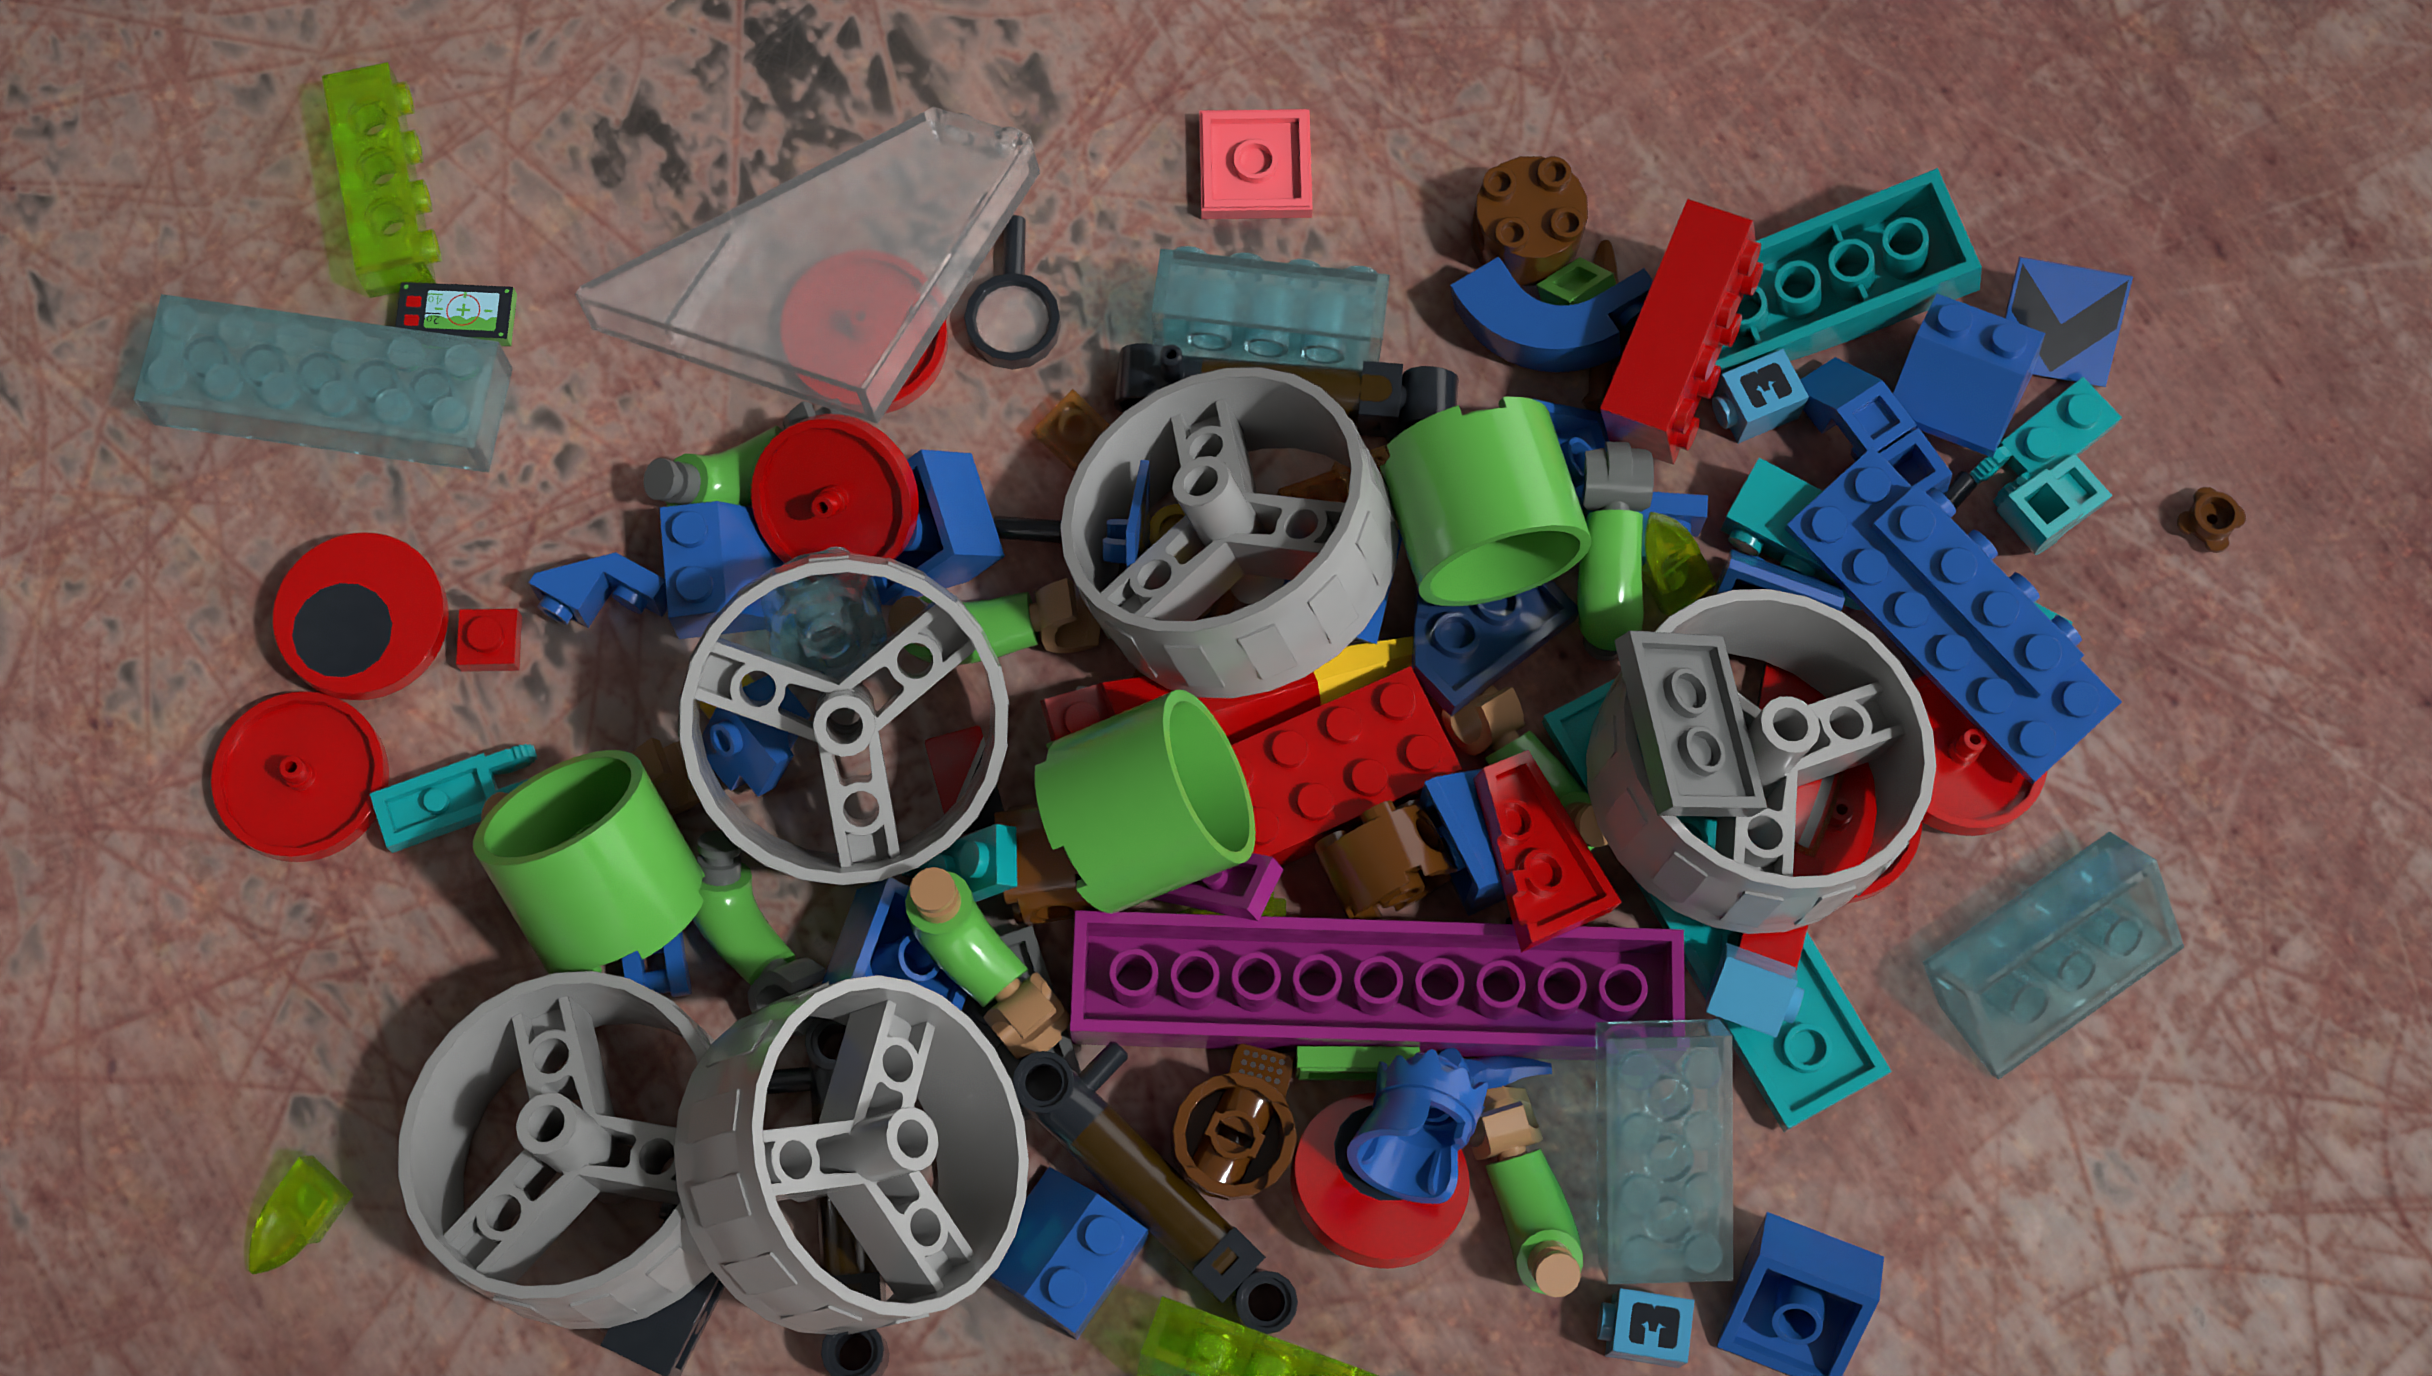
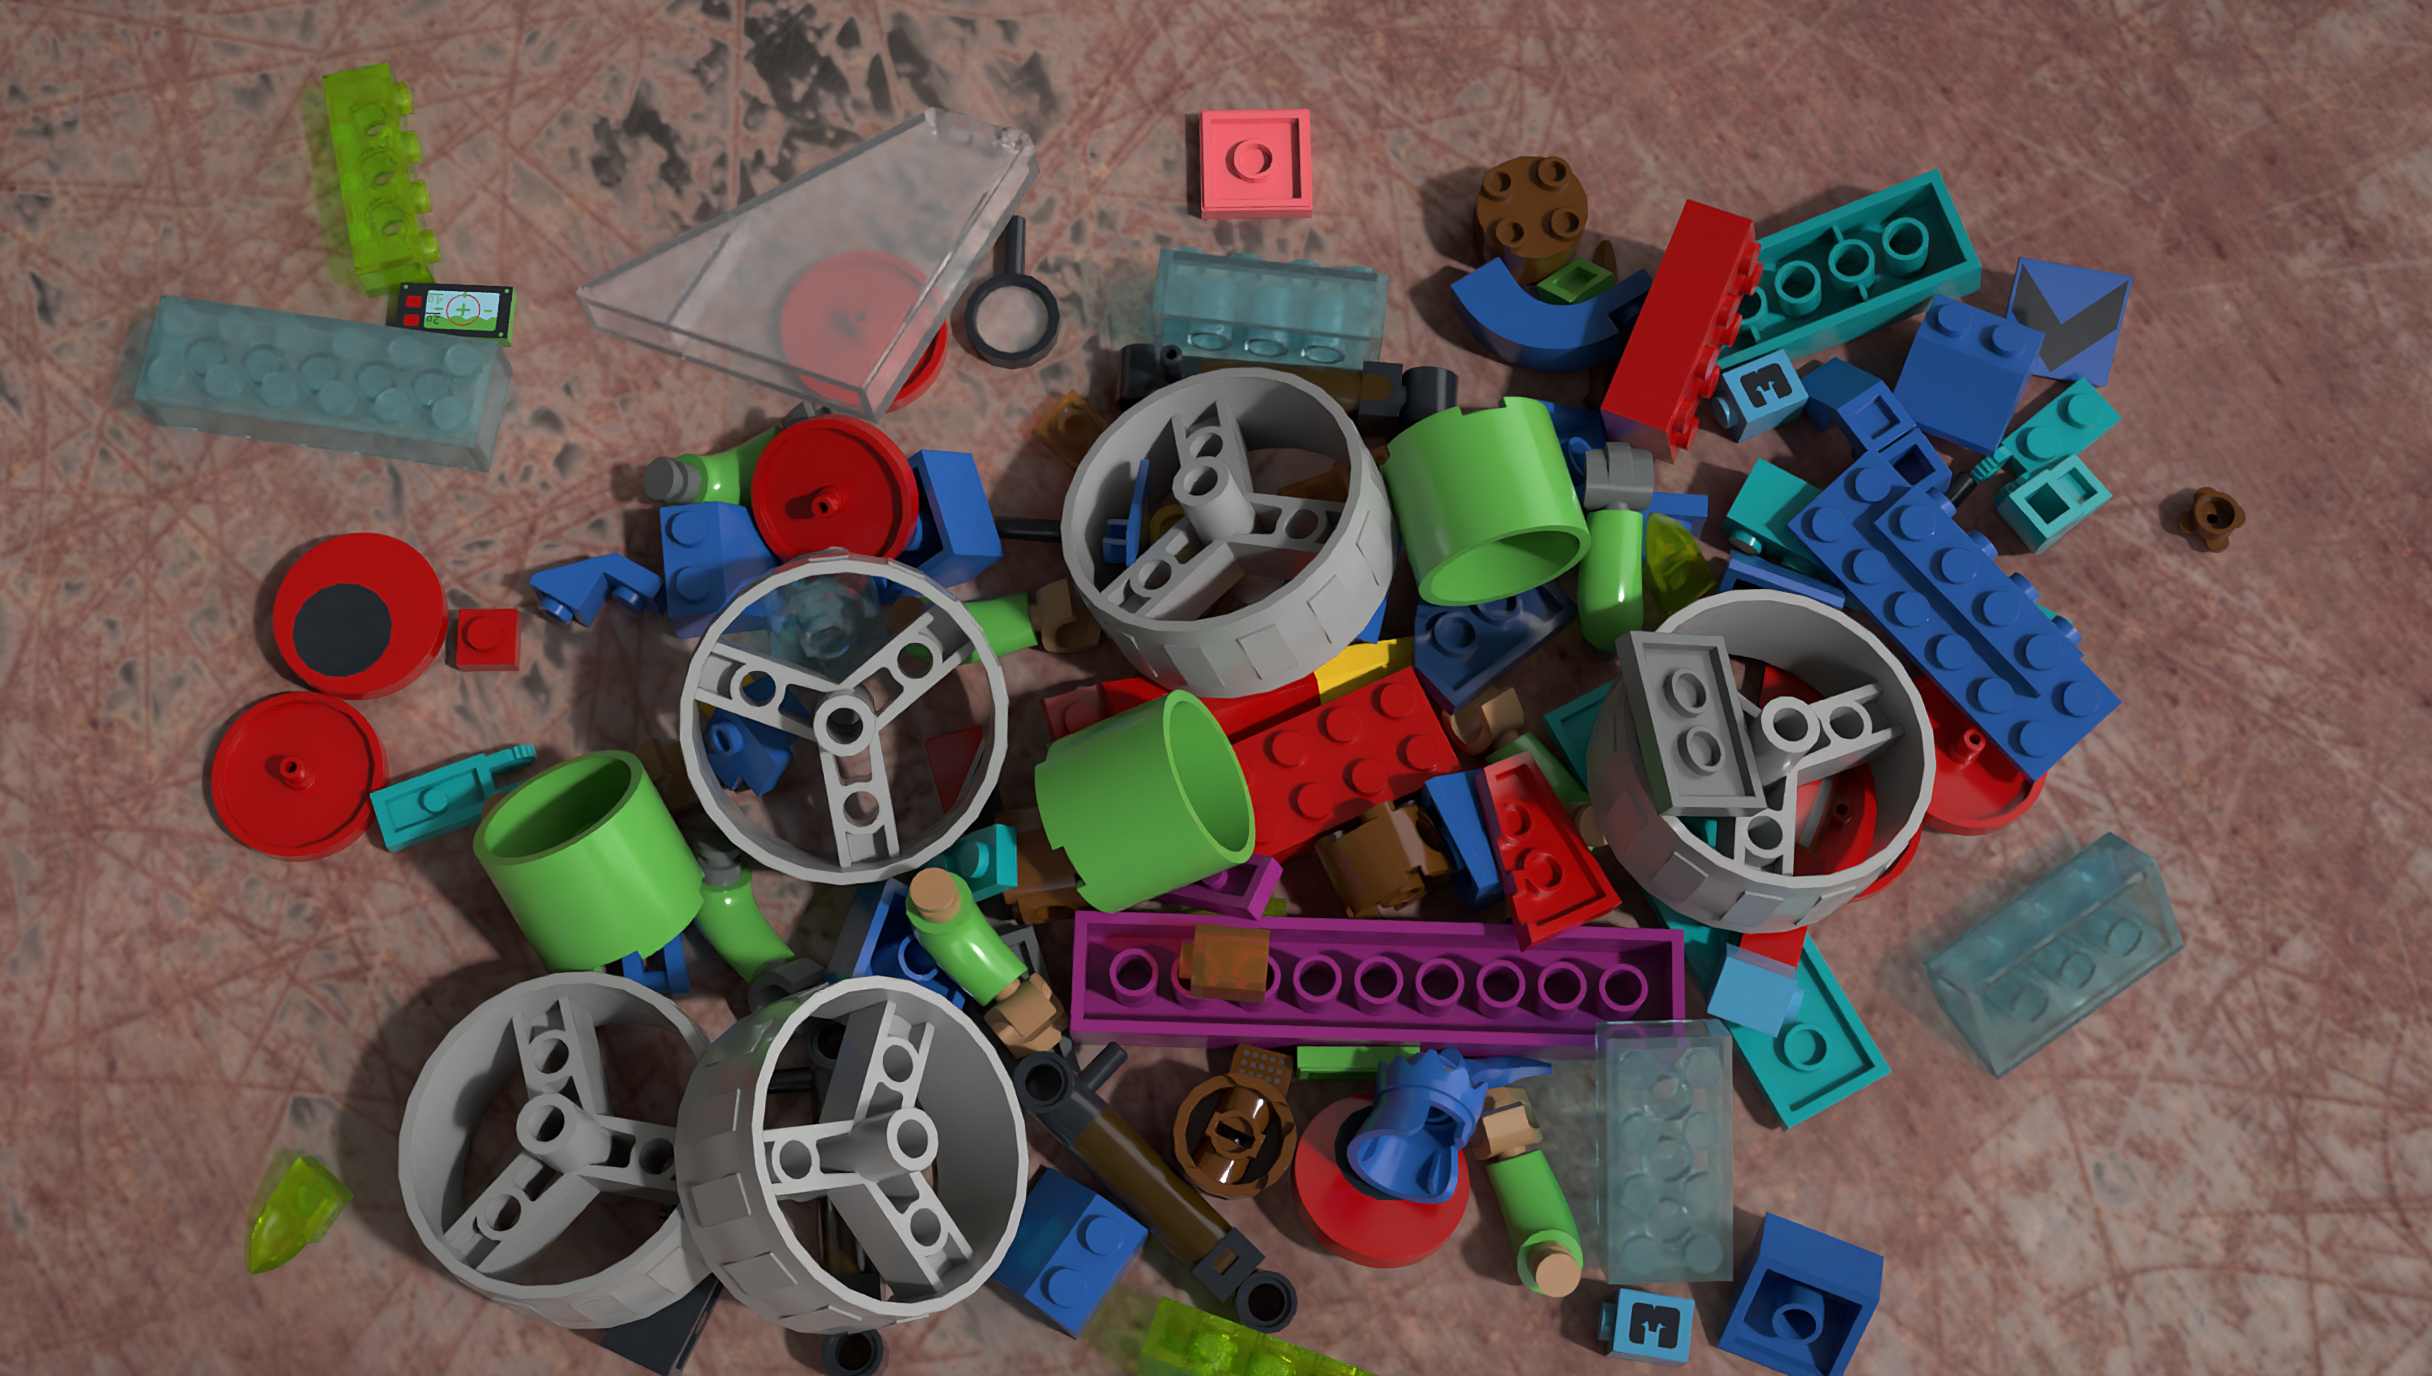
none -> clear orange brick [1179,924,1270,1003]

